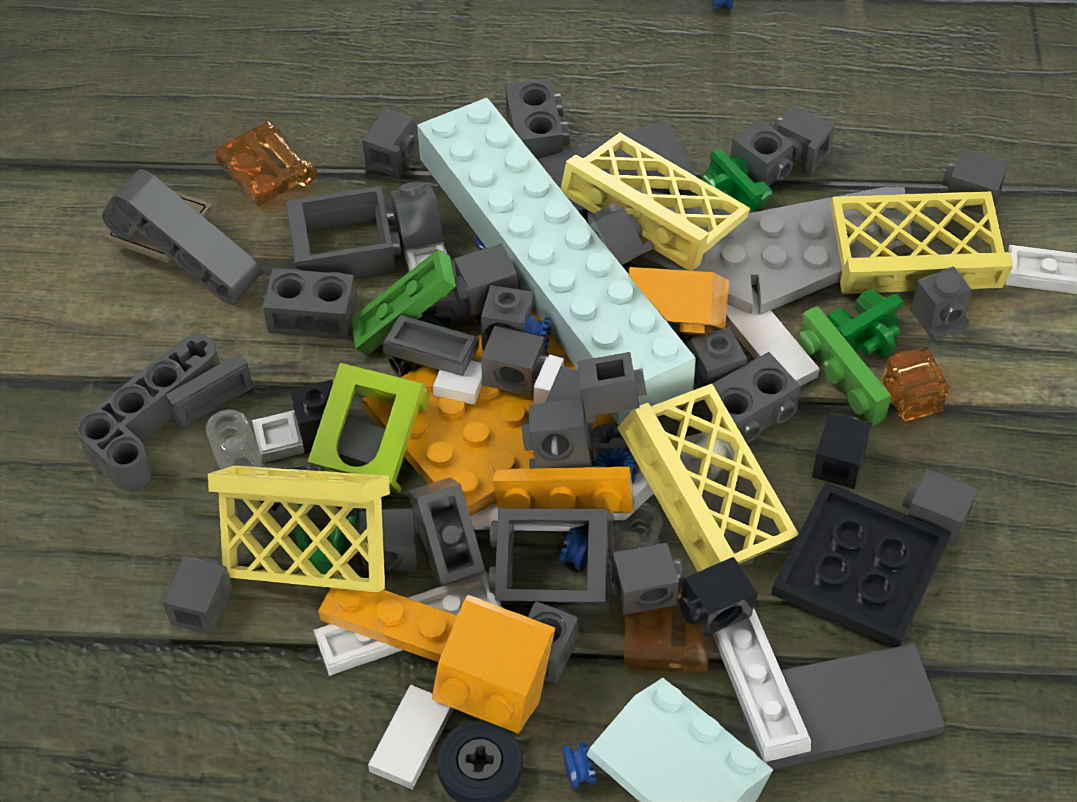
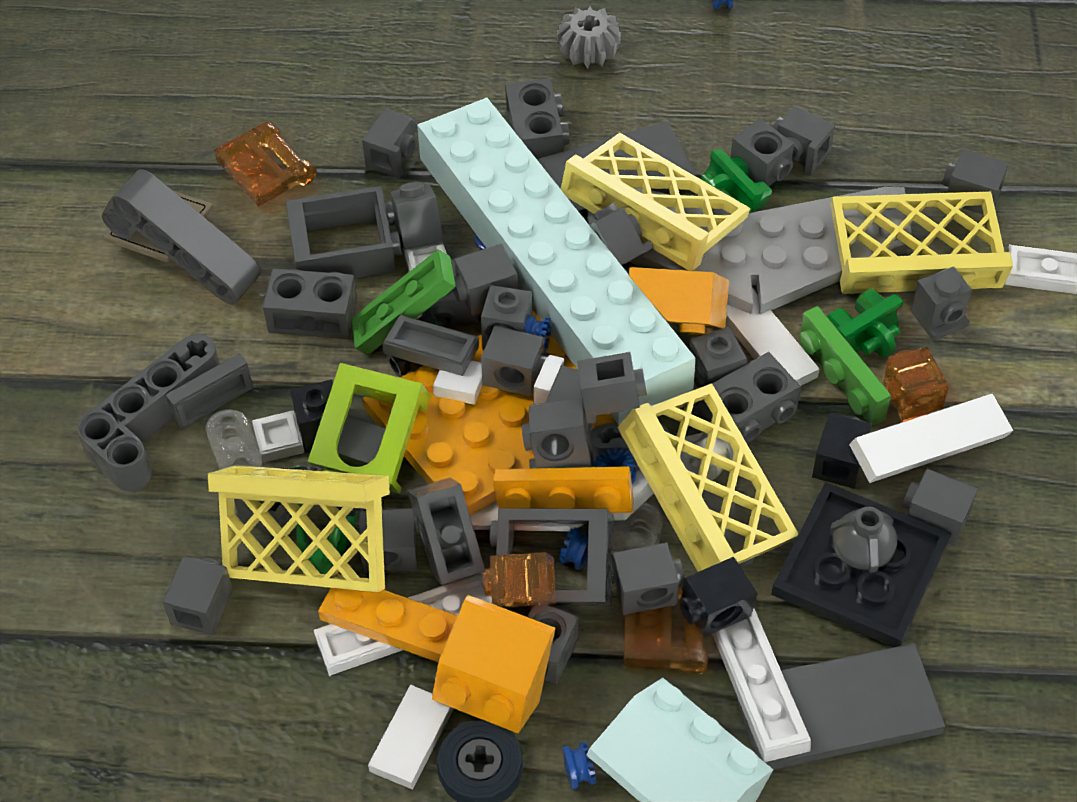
none -> clear orange brick [483,552,556,607]
none -> light grey gear [557,5,621,69]
none -> dark grey piece [829,507,897,573]
none -> white tile [849,394,1013,483]

